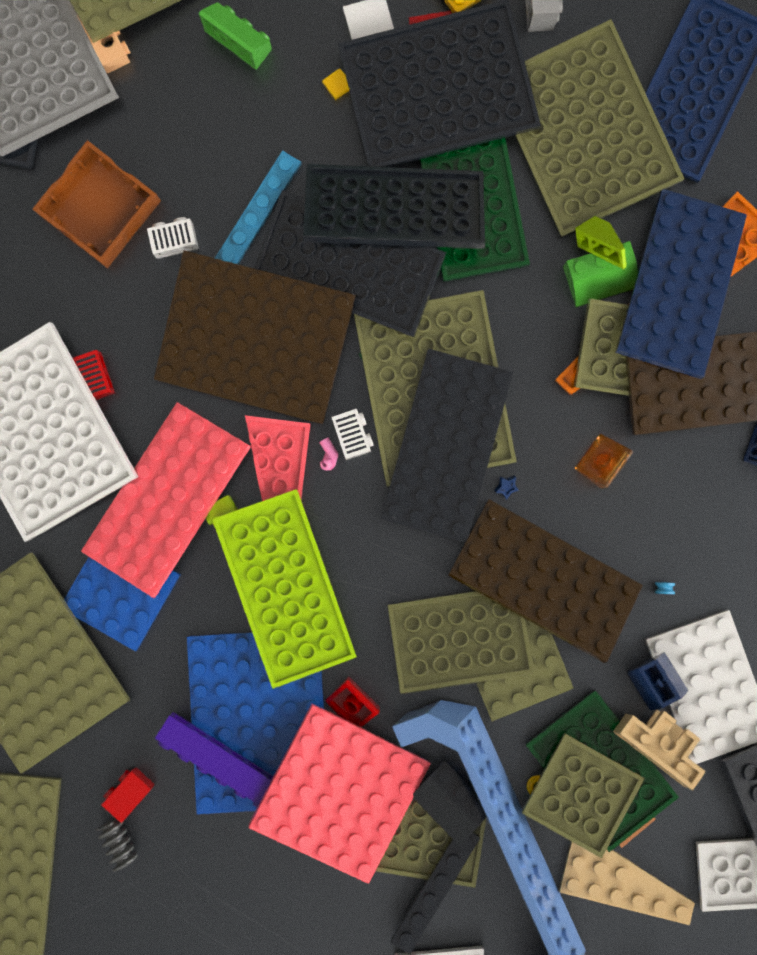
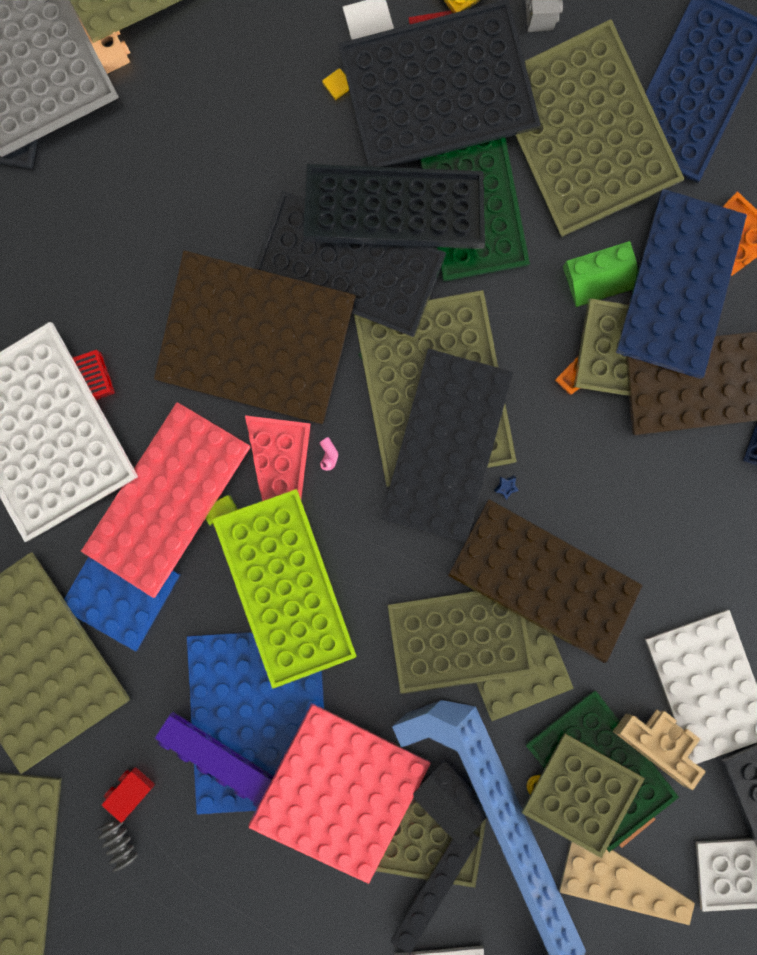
dark orange tile [33,140,161,268] -> none
white brick [147,217,199,259] -> none
bright green slope [199,2,272,70] -> none
dark azure plate [215,150,301,264] -> none
red slope [325,676,380,727] -> none
white brick [332,409,374,460] -> none
lime slope [575,216,626,269] -> none
clear orange slope [575,434,633,489] -> none
dark blue slope [627,652,688,711] -> none
dark azure bush [655,582,675,594] -> none

